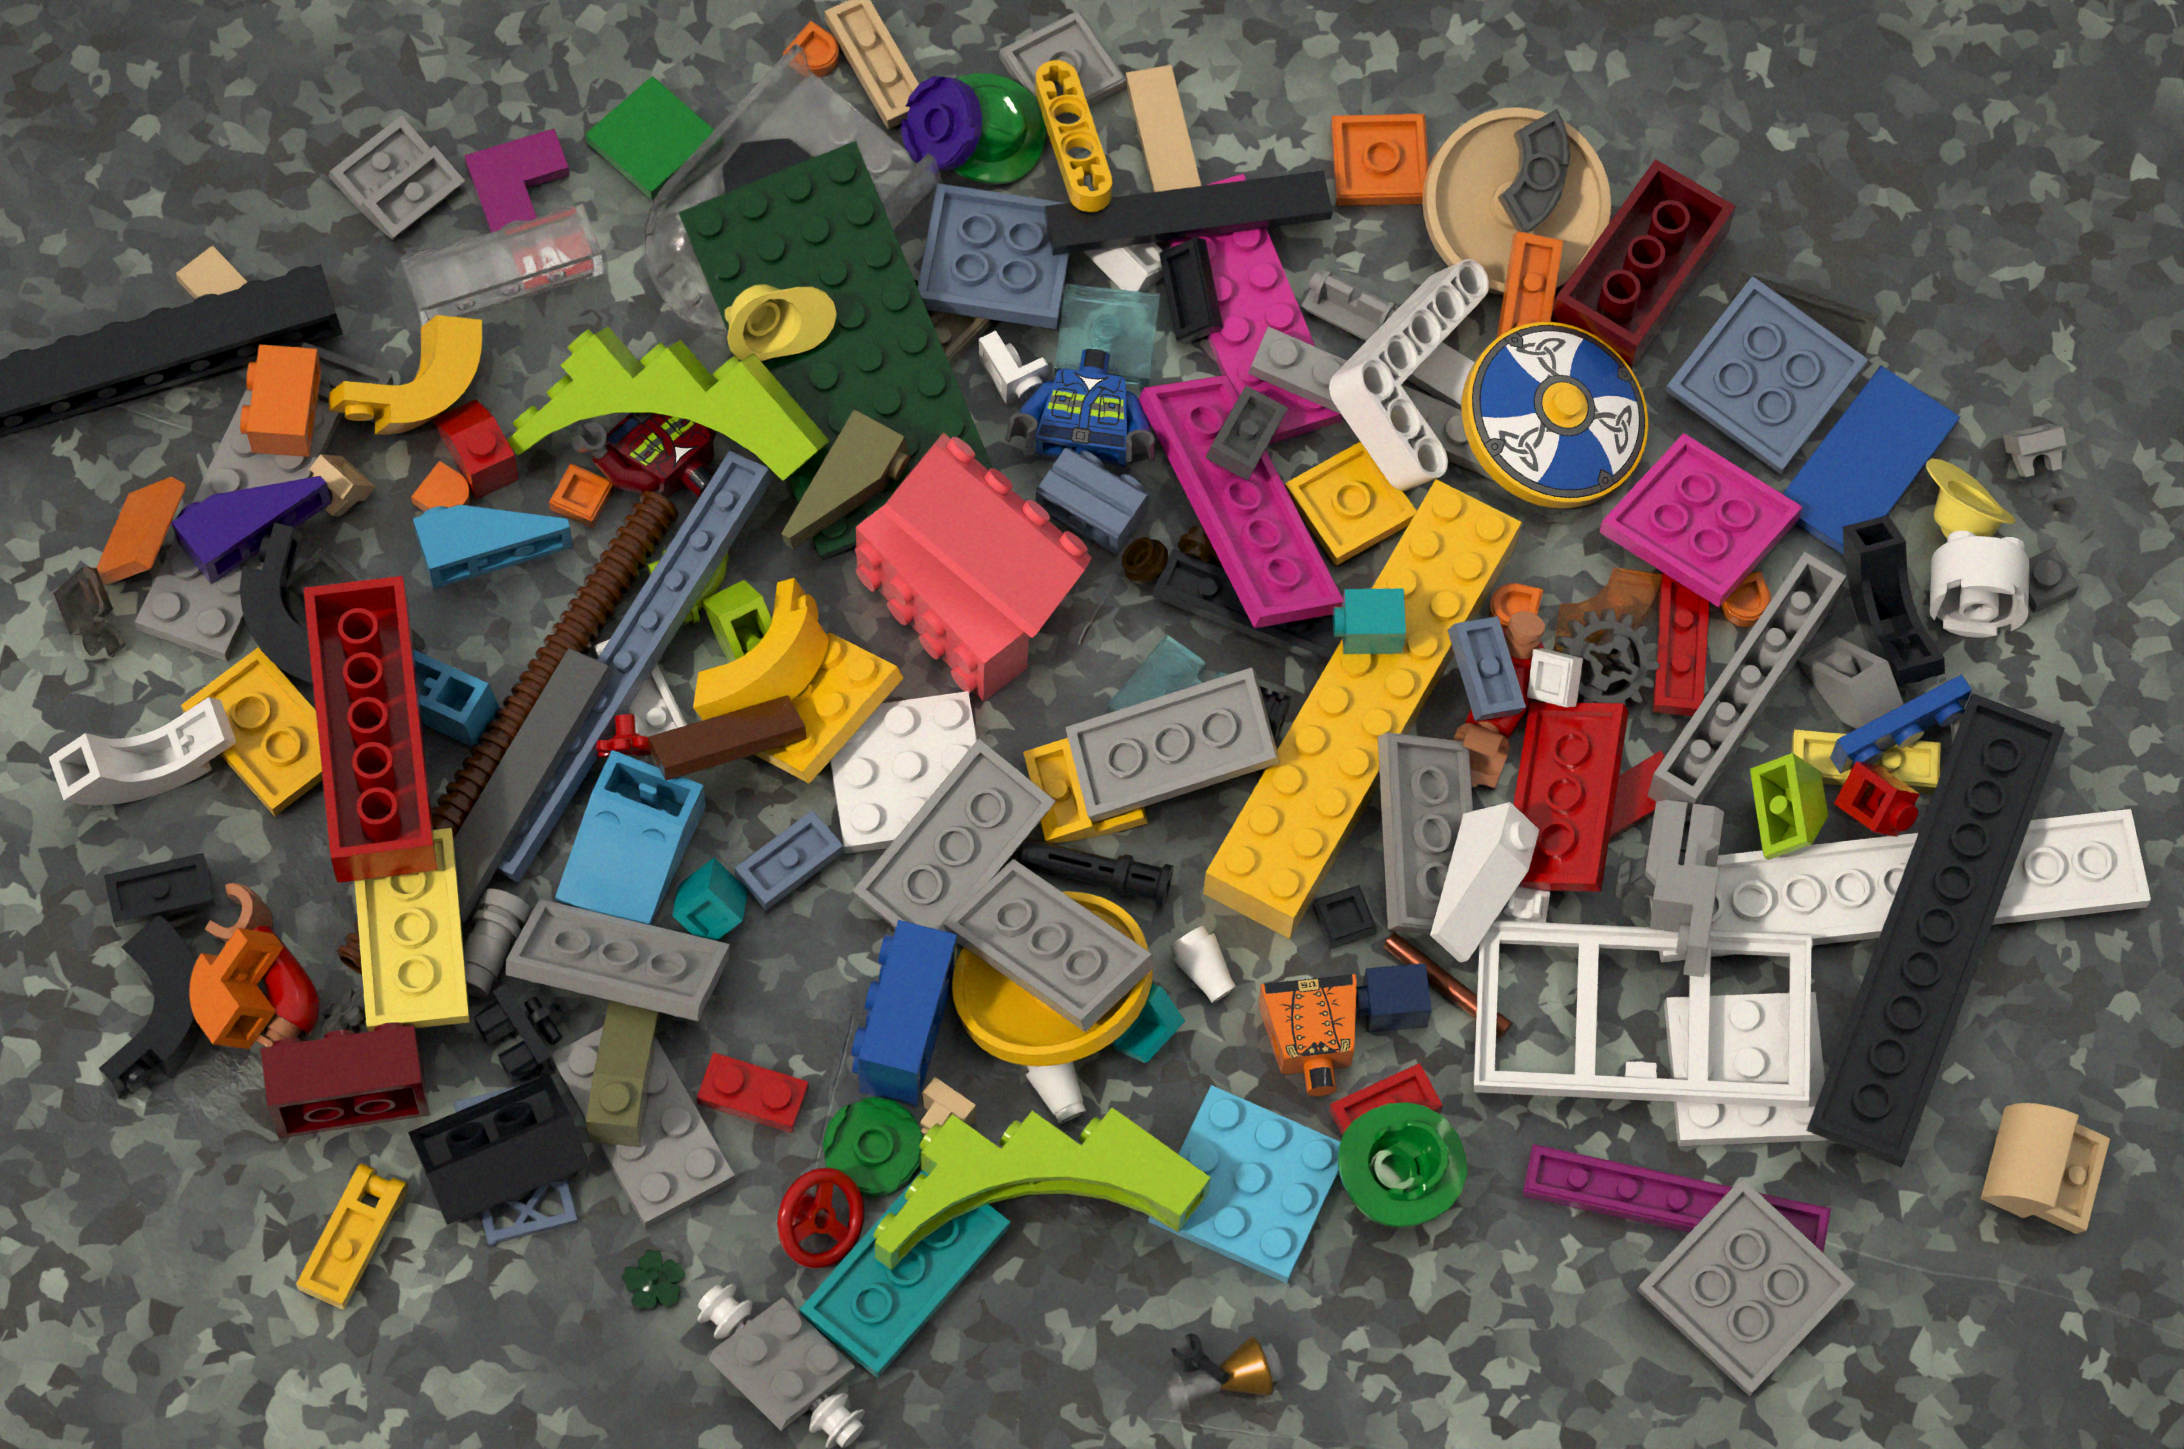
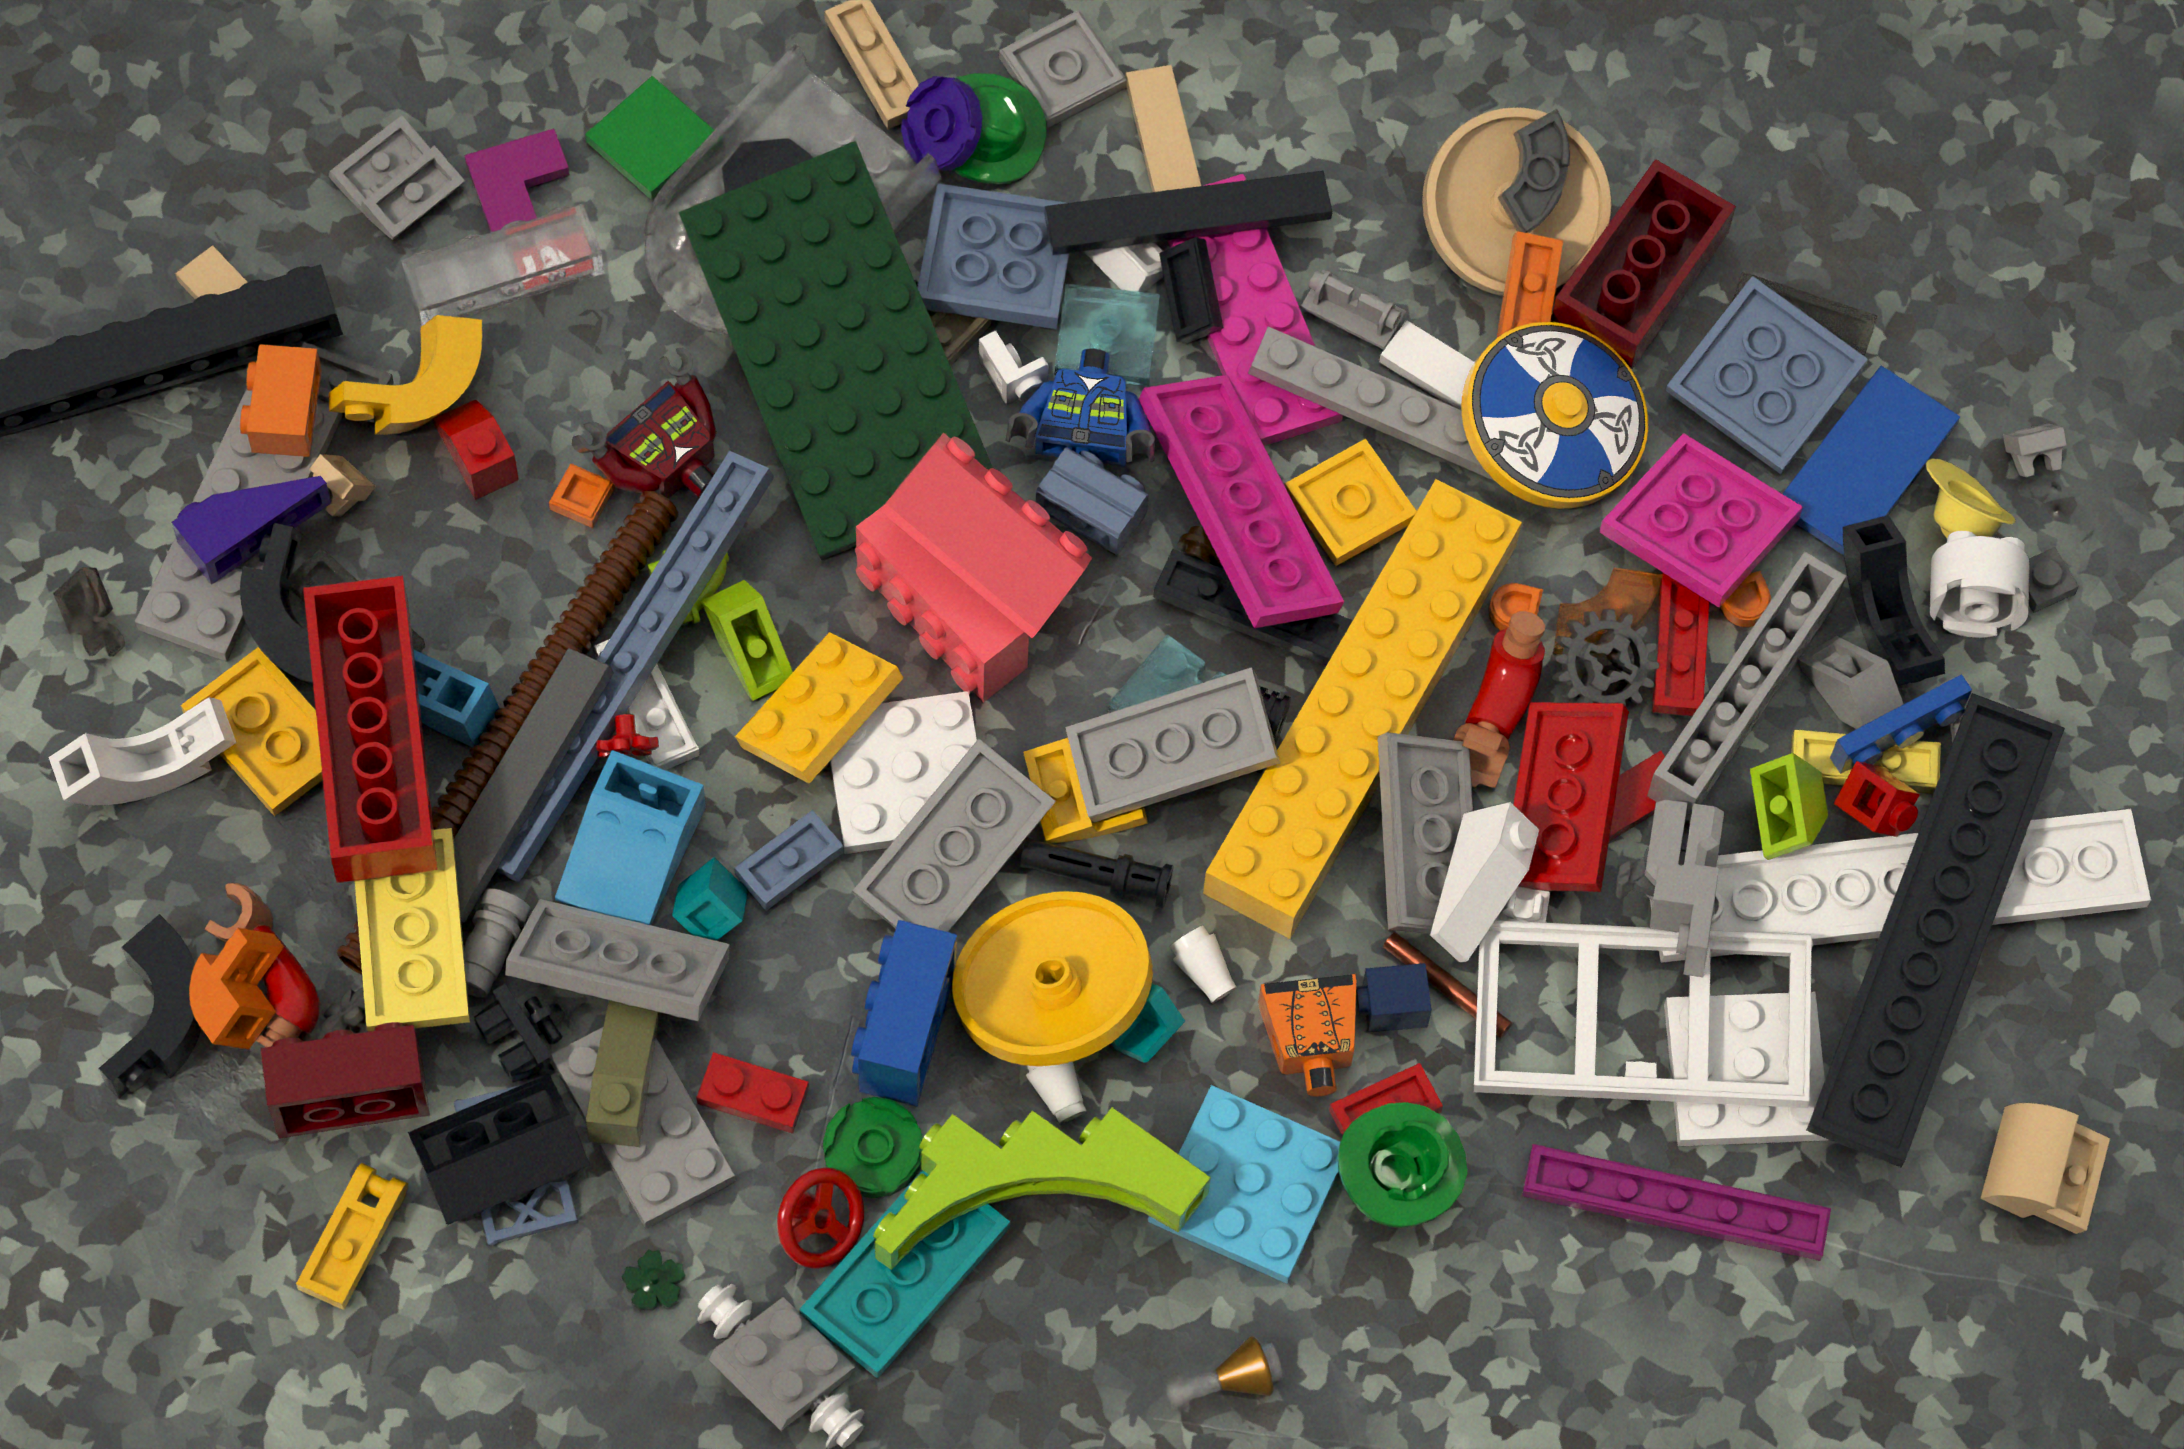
orange tile [92,476,186,585] -> none
black panel [104,853,215,928] -> none
orange tile [411,461,470,512] -> none
dark azure slope [413,505,573,589] -> none
lime arch [507,326,830,481] -> none
reddish brown tile [648,695,806,781] -> none
yellow arch [693,577,829,721] -> none
light yellow piece [725,284,837,361] -> none
olive slope [781,409,910,550] -> none
orange tile [783,21,839,77] -> none
tan tile [920,1077,977,1136] -> none
light grey plate [943,859,1156,1032] -> none
yellow beam [1035,60,1112,212] -> none
dark brown plate [1122,537,1168,584] -> none
black hand [1172,1333,1230,1385] -> none
dark grey plate [1205,385,1288,481] -> none
black tile [1312,885,1377,950] -> none
white beam [1329,259,1489,491] -> none
orange tile [1331,114,1429,206] -> none
teal brick [1333,588,1406,654] -> none
sand blue plate [1447,616,1526,721] -> none
white tile [1527,648,1583,707] -> none
light grey plate [1637,1178,1856,1396] -> none

